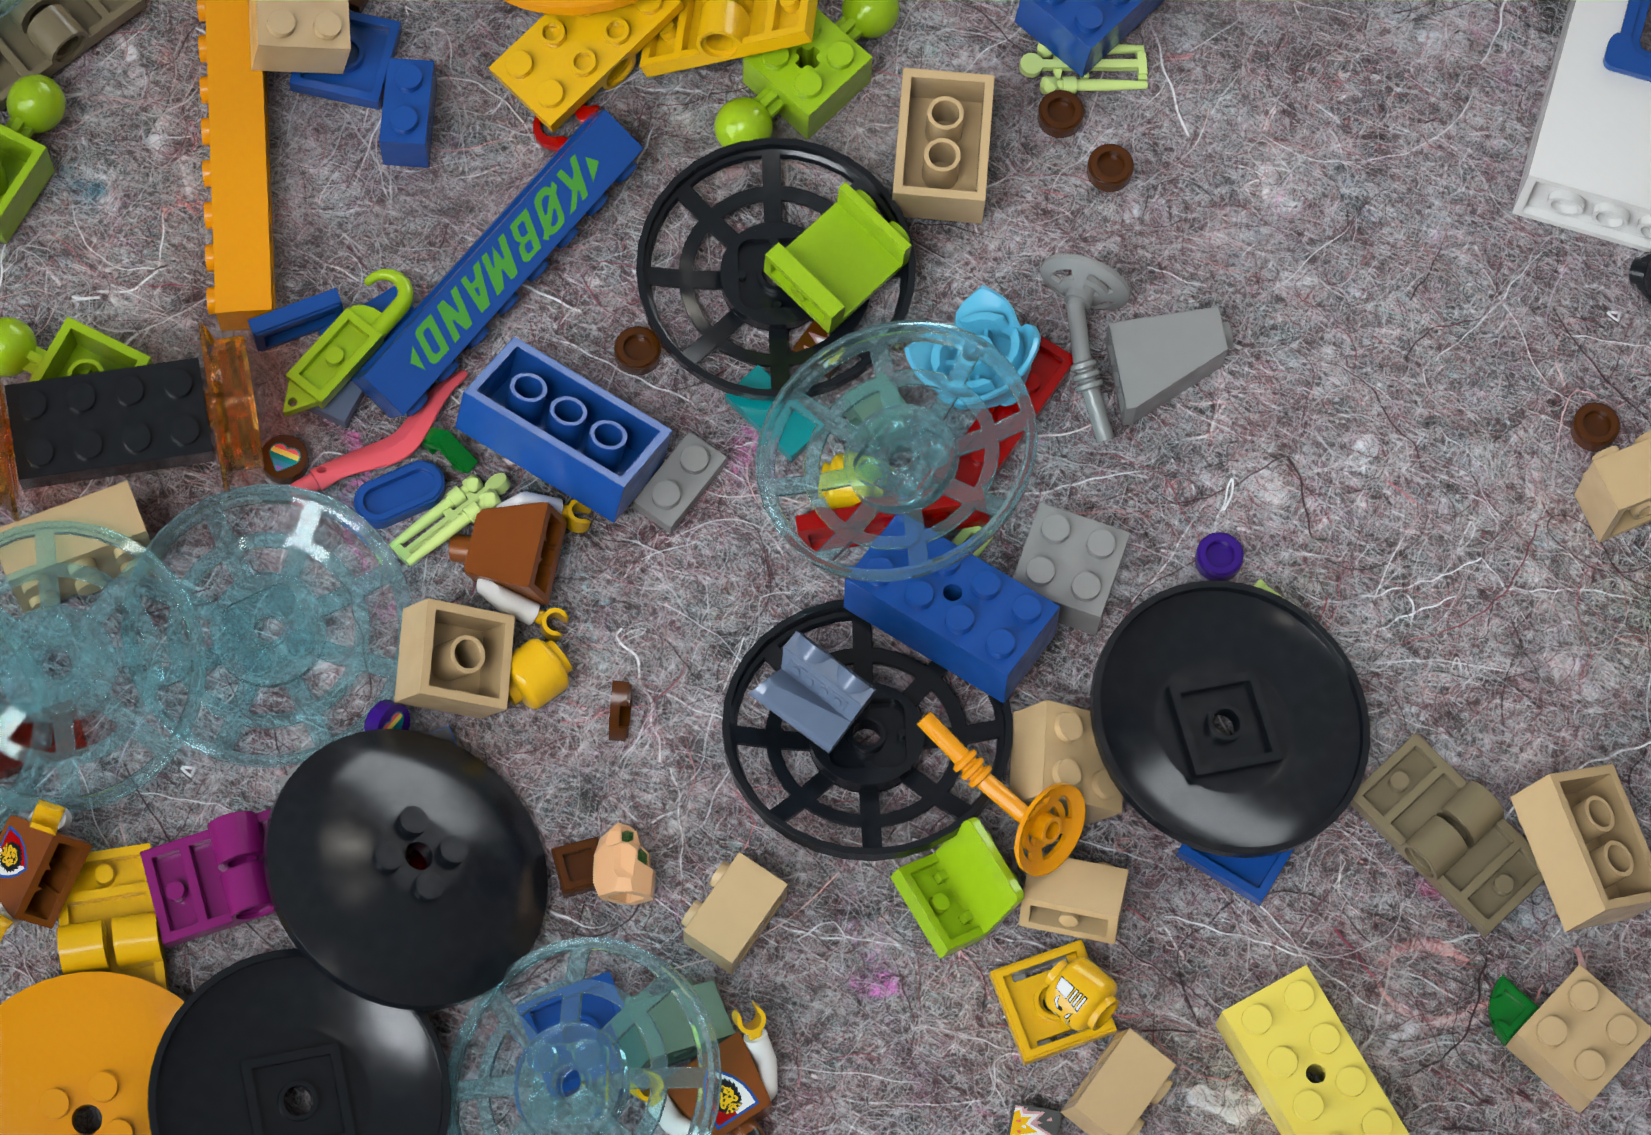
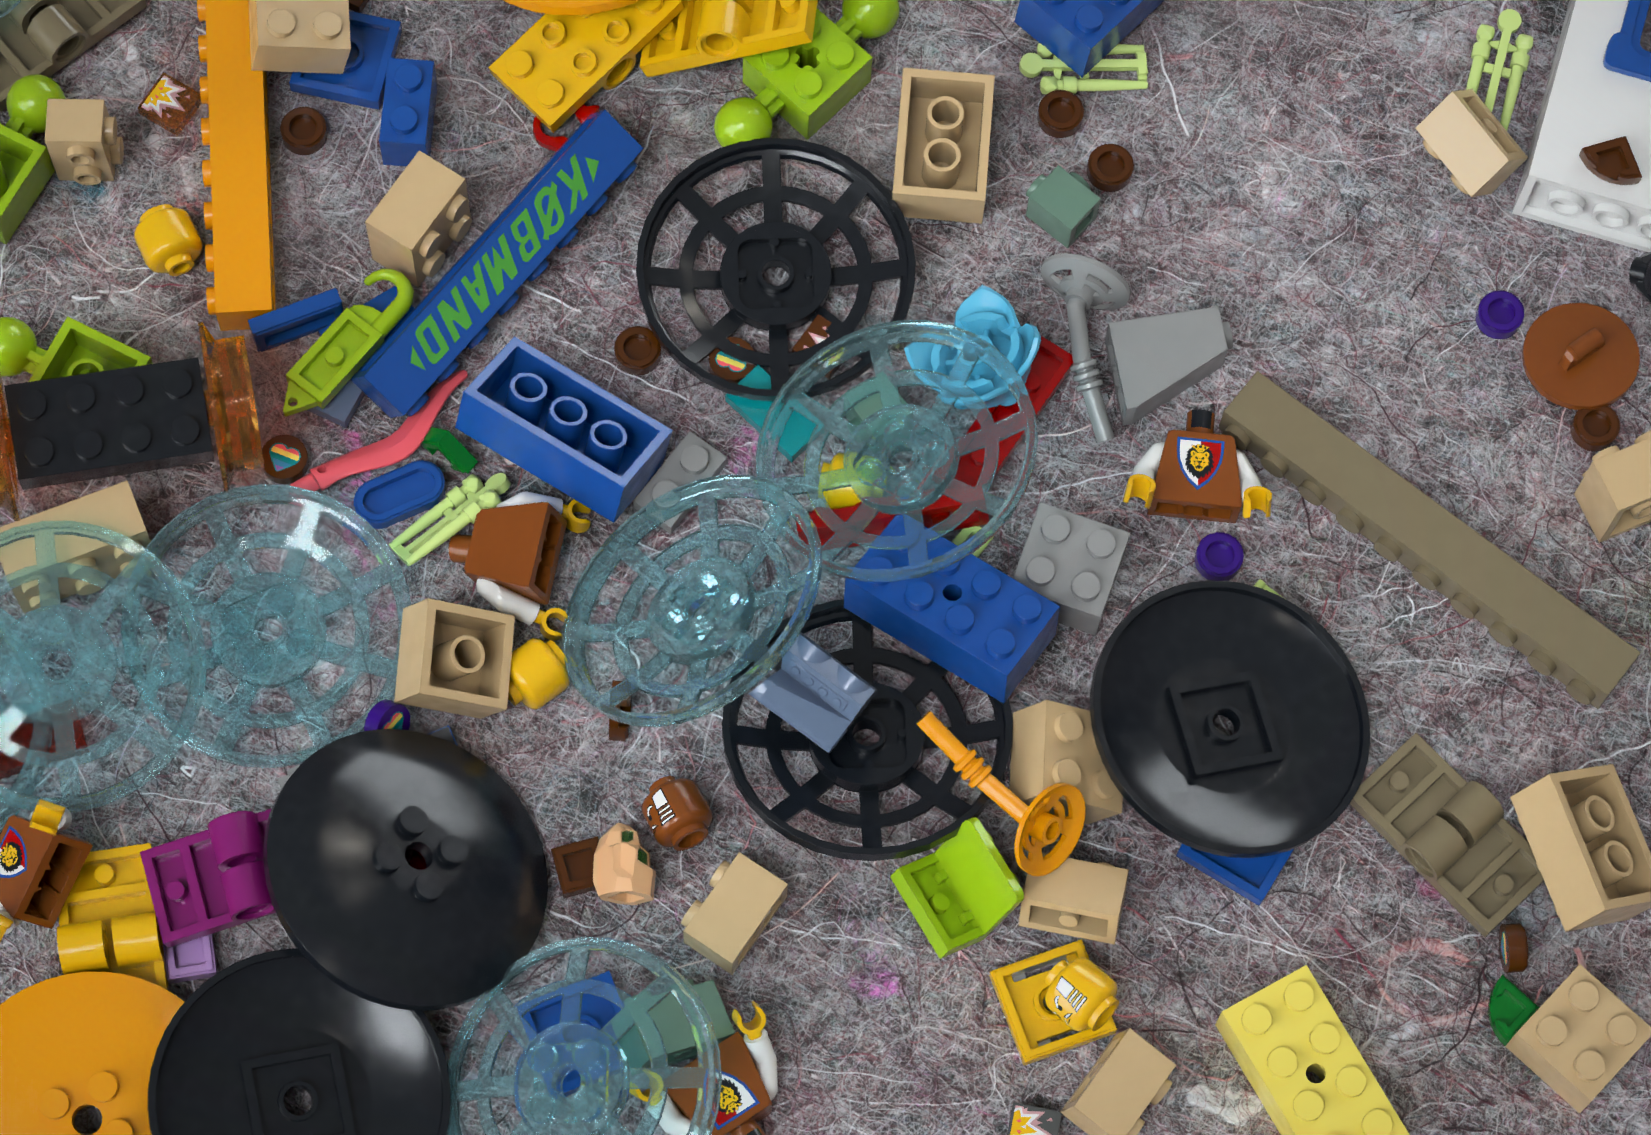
lime panel [764,182,912,334] -> none
none -> tan brick [45,99,124,185]
none -> yellow head [134,204,203,276]
none -> clear orange tile [137,72,202,136]
none -> lavender tile [162,934,218,984]
none -> reddish brown tile [280,107,328,155]
none -> tan brick [365,150,472,287]
none -> clear light blue dish [562,475,822,727]
none -> dark orange head [641,776,713,851]
none -> reddish brown tile [709,337,755,384]
none -> sand green brick [1026,165,1101,249]
none -> torso [1123,409,1272,523]
none -> dark tan brick [1219,371,1641,709]
none -> tan brick [1415,89,1528,197]
none -> yellowish green piece [1466,9,1533,131]
none -> dark purple tile [1475,291,1524,339]
none -> reddish brown tile [1499,923,1528,973]
none -> dark orange shield [1522,303,1640,410]
none -> reddish brown tile [1579,136,1642,185]

